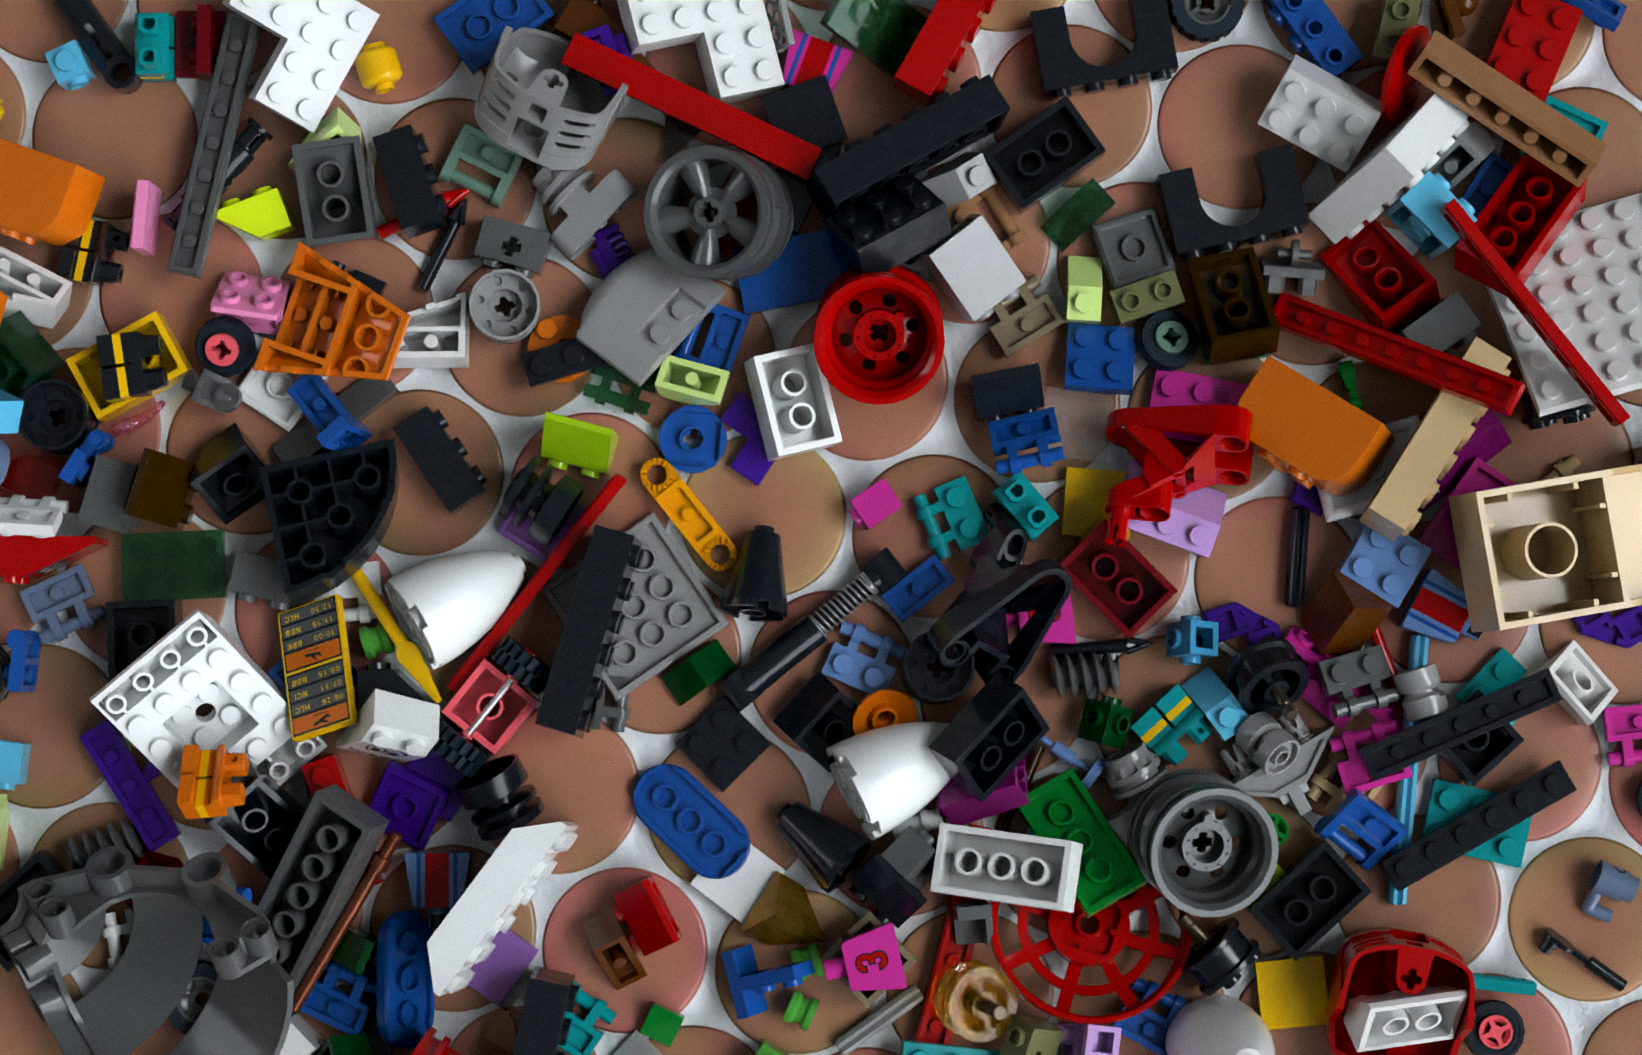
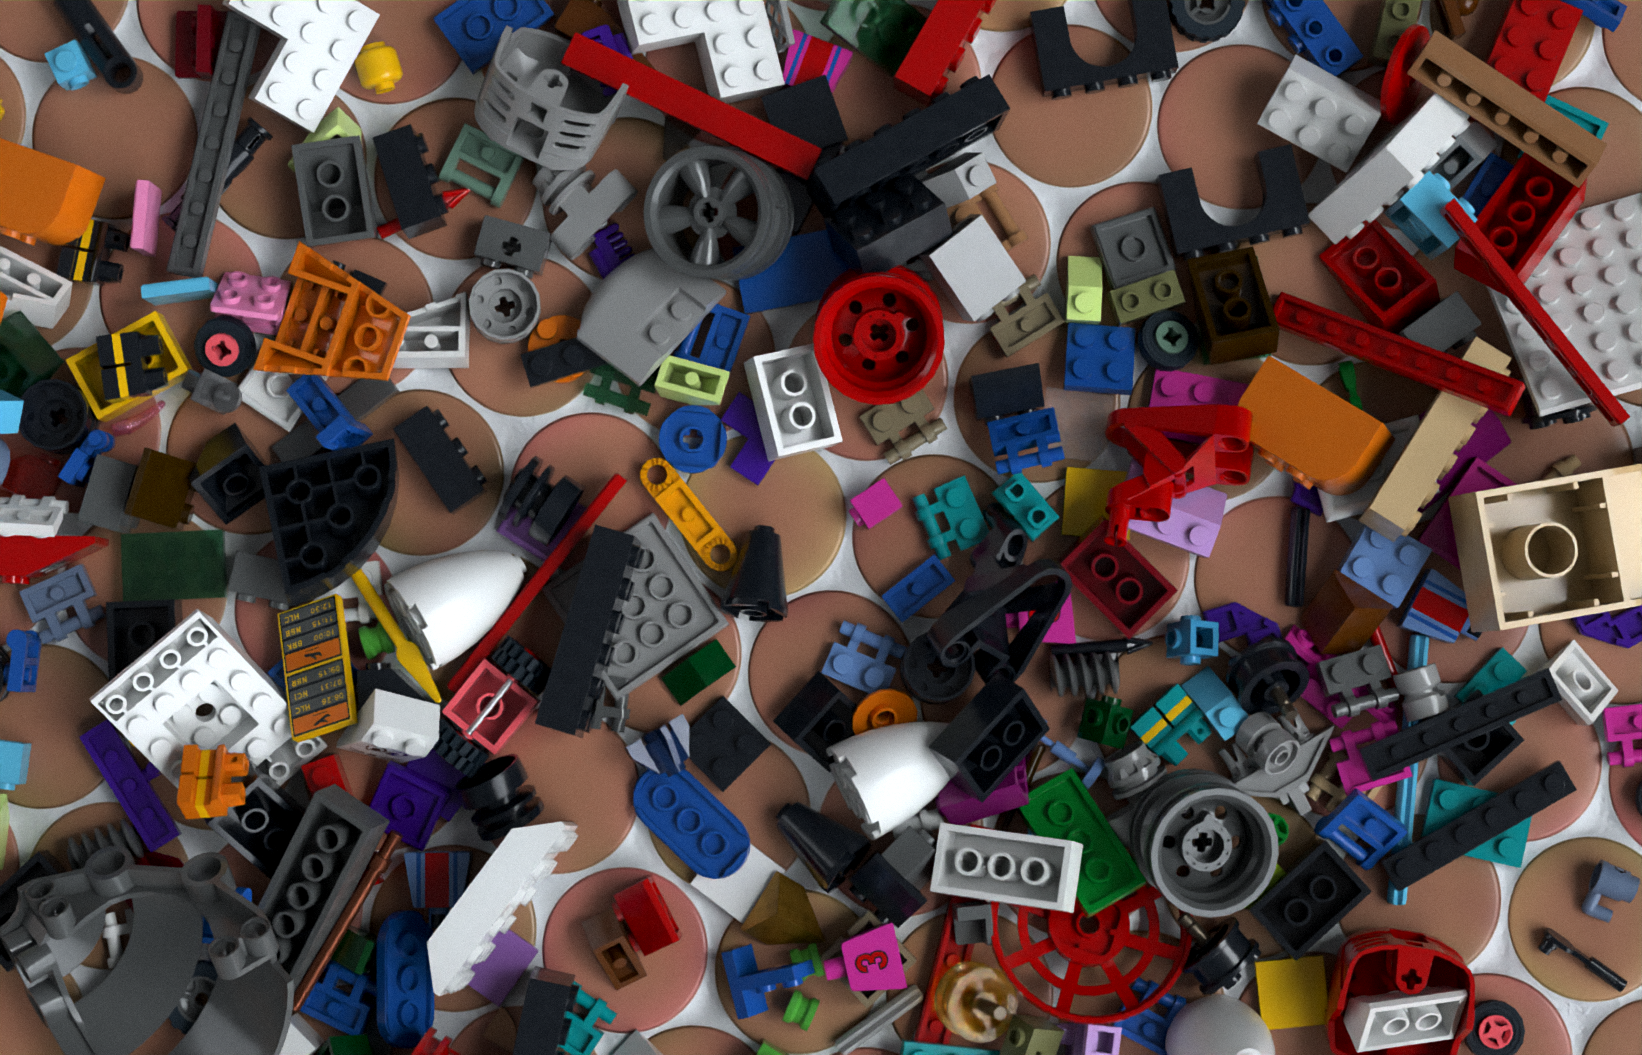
teal hips [135,12,177,82] -> none
neon yellow slope [216,186,296,241] -> none
black piece [417,198,468,292] -> none
lime slope [541,411,619,479] -> none
green slope [640,1001,685,1047] -> none
black piece [716,547,908,713] -> none
black brick [983,95,1106,215] -> none
clear green slope [1040,178,1115,253] -> none
flat silver hips [1260,239,1325,296] -> none
teal tile [1472,973,1537,996] -> none
none -> medium azure tile [140,276,219,306]
none -> dark blue brick [625,714,689,777]
none -> dark tan plate [859,389,947,465]

